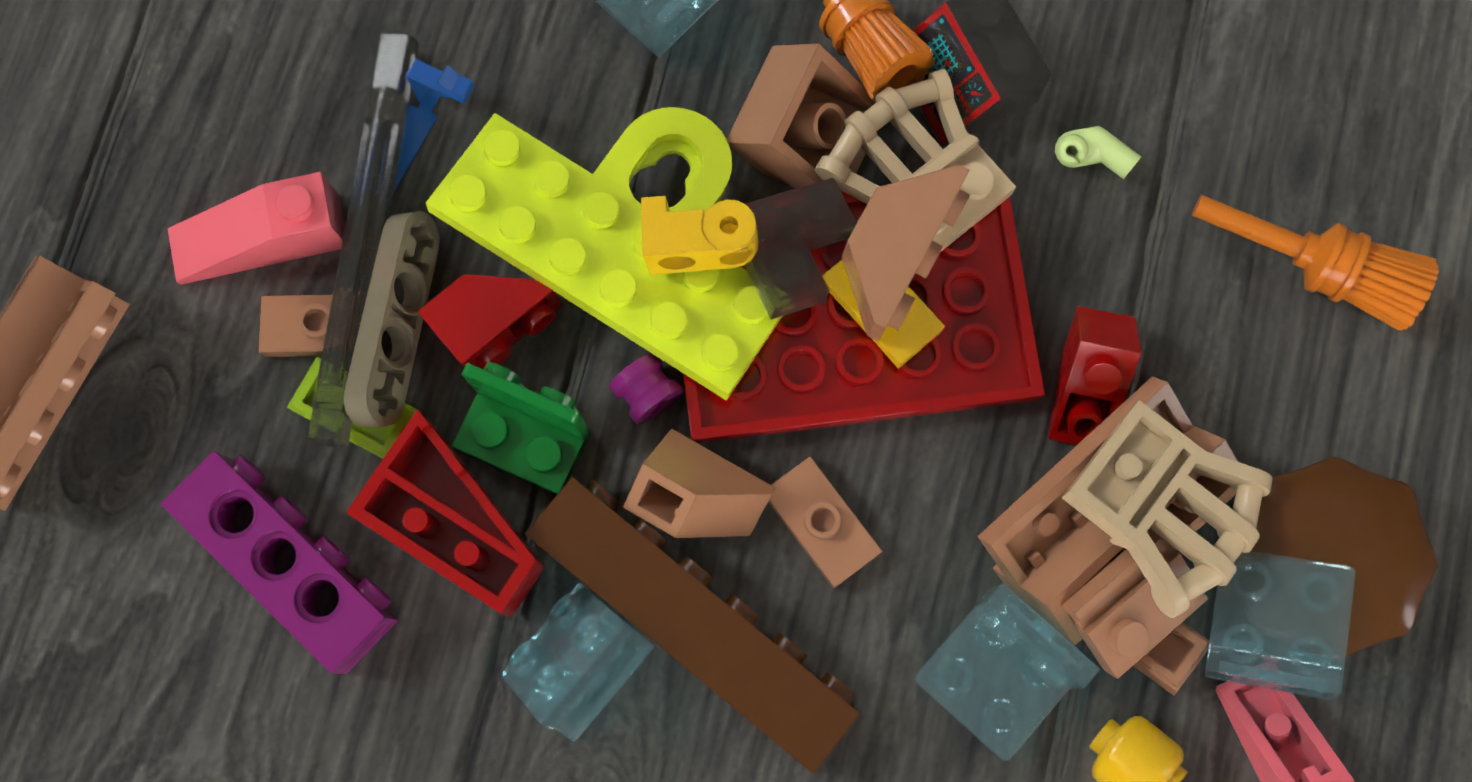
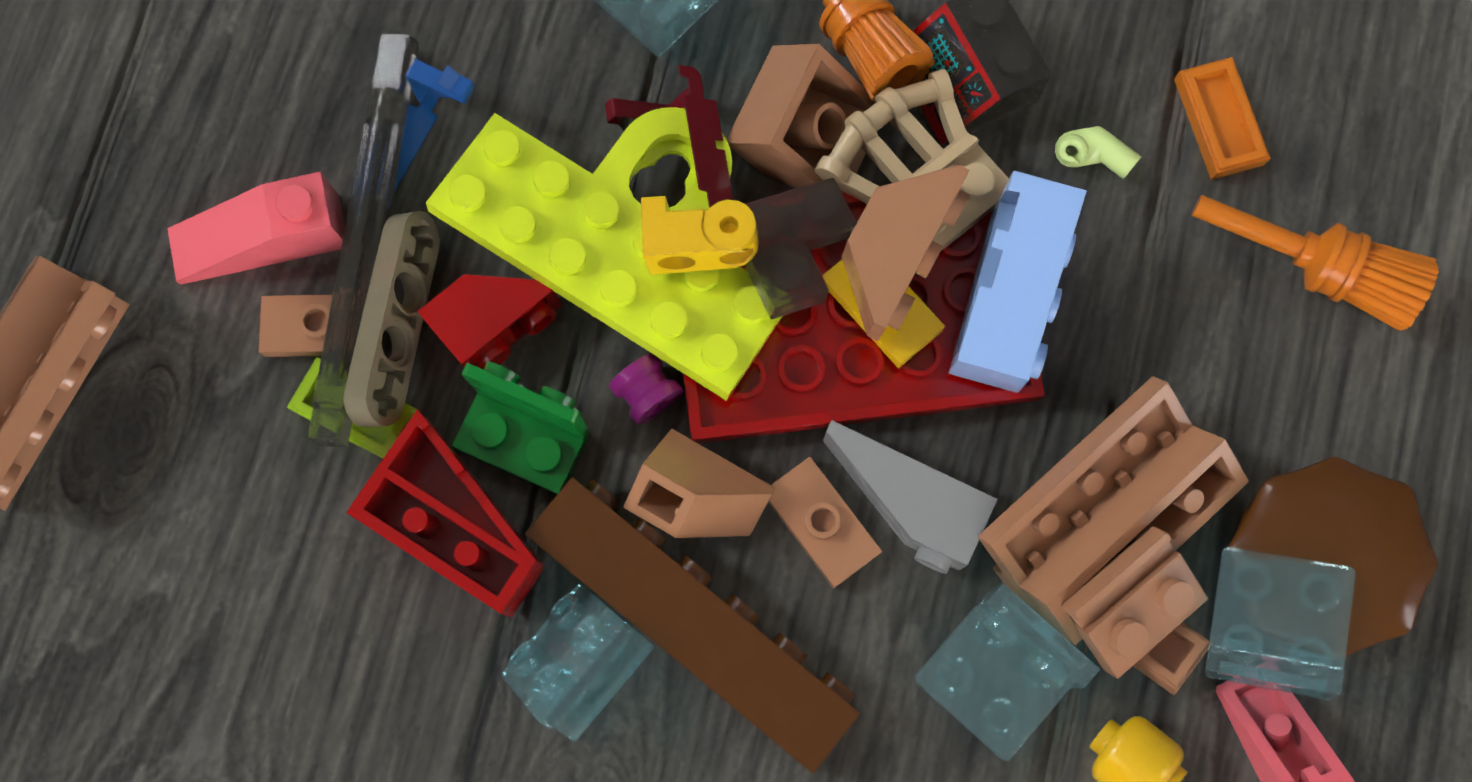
magenta brick [160,451,398,674] -> none
red slope [1048,306,1141,445] -> none
tan plate [1062,400,1273,618] -> none
none -> dark red piece [605,65,733,210]
none -> light grey slope [823,420,998,574]
none -> light blue wedge [948,171,1087,393]
none -> orange tile [1174,57,1271,180]

